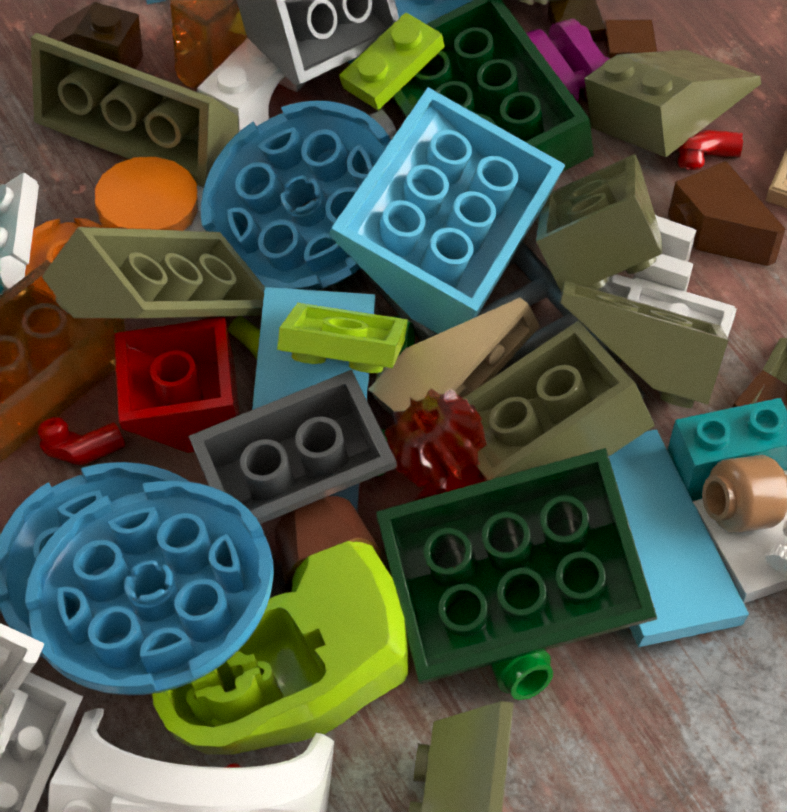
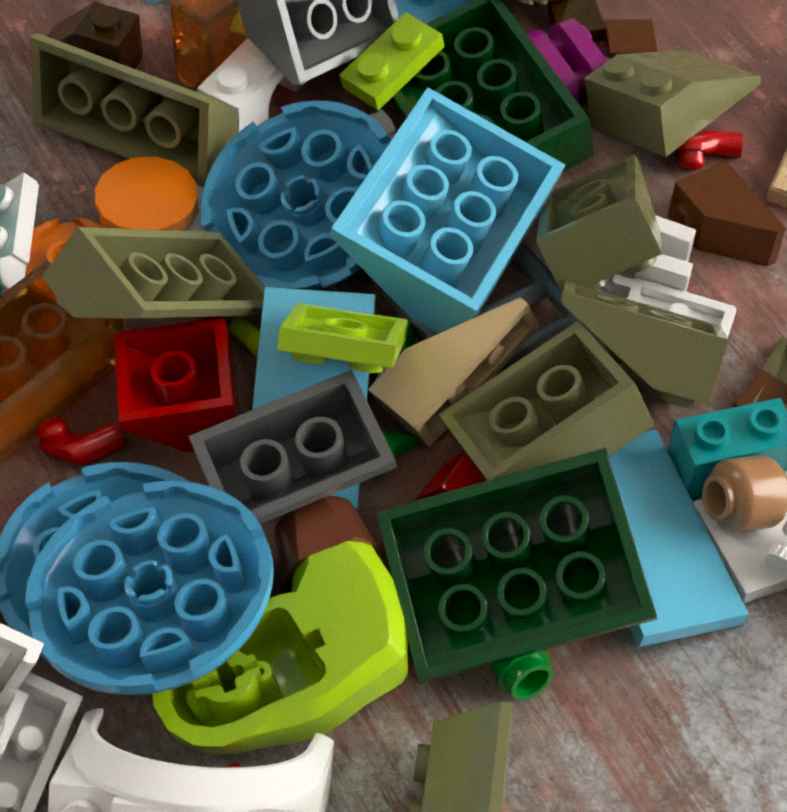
clear red gear [384,388,487,489] -> none

